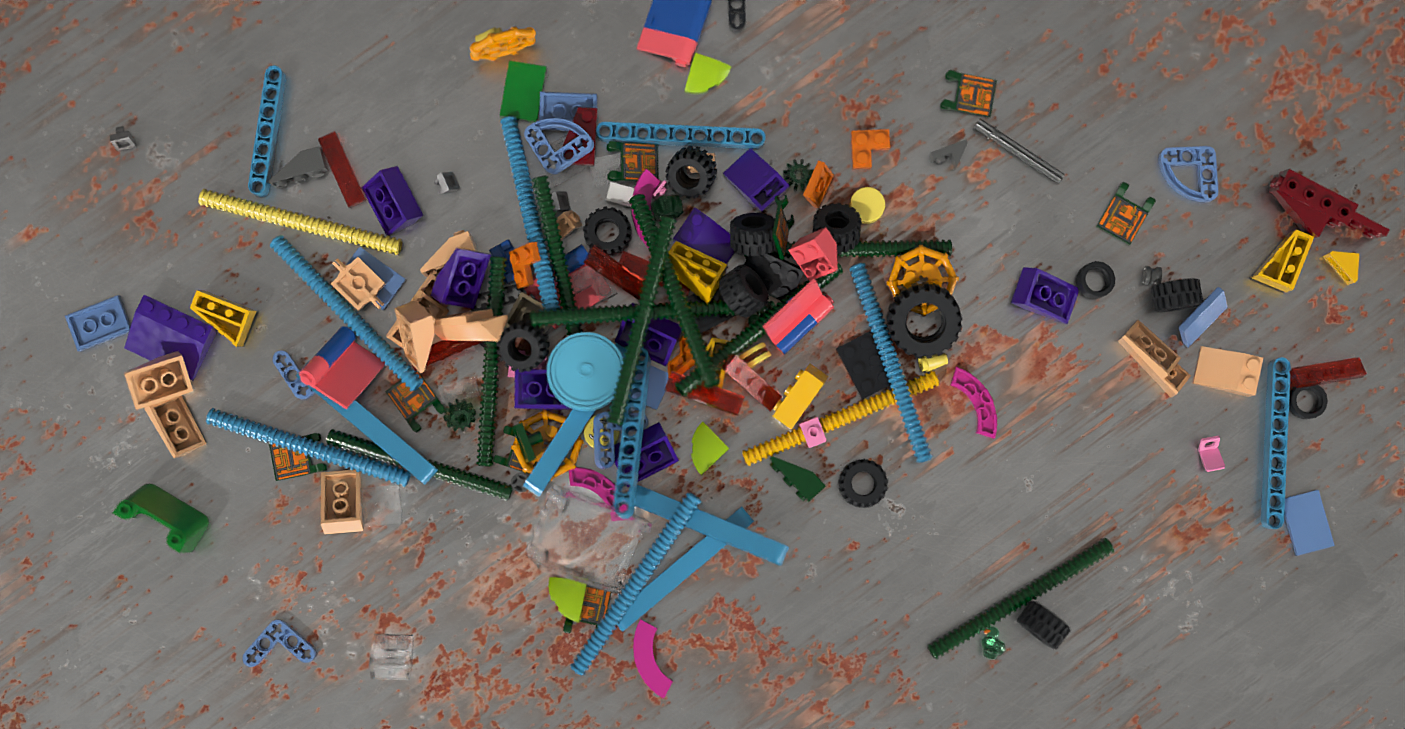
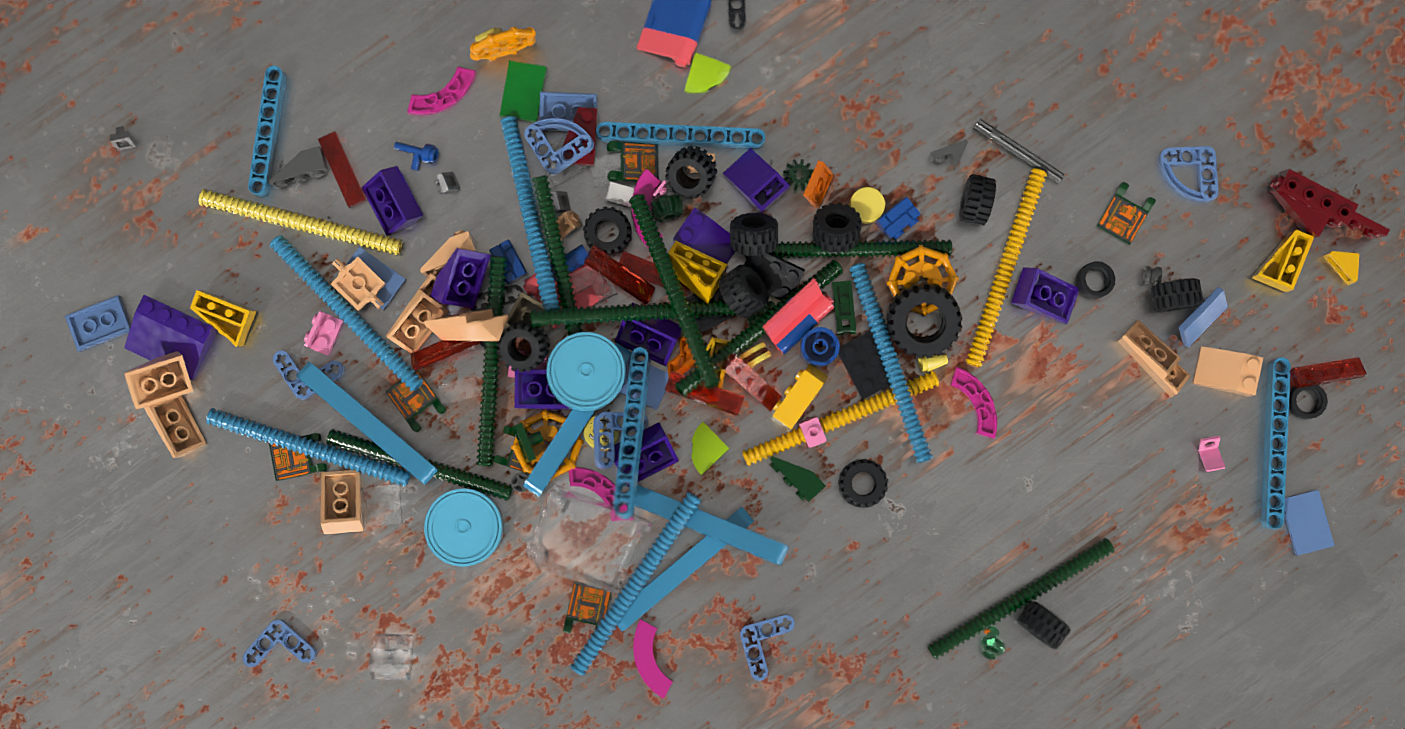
green windscreen [113,484,209,553] -> none
coral door [299,326,385,409] -> none
light nougat slope [394,300,435,373] -> none
clear green gear [443,399,476,432] -> none
orange plate [509,242,541,289] -> none
lime brick [549,577,587,622] -> none
dark green piece [606,216,677,425] -> none
flag [772,195,795,259] -> none
coral slope [788,227,838,281] -> none
orange plate [851,129,890,169] -> none
flag [940,70,997,118] -> none
none -> bright pink bracket [304,311,344,356]
none -> blue piece [394,142,439,170]
none -> dark pink tile [407,66,476,115]
none -> medium azure brick [424,489,503,567]
none -> medium blue beam [740,614,795,681]
none -> blue brick [800,327,840,367]
none -> dark green plate [832,280,856,336]
none -> blue brick [875,197,921,240]
none -> black tyre [959,174,996,226]
none -> yellow piece [966,168,1048,367]

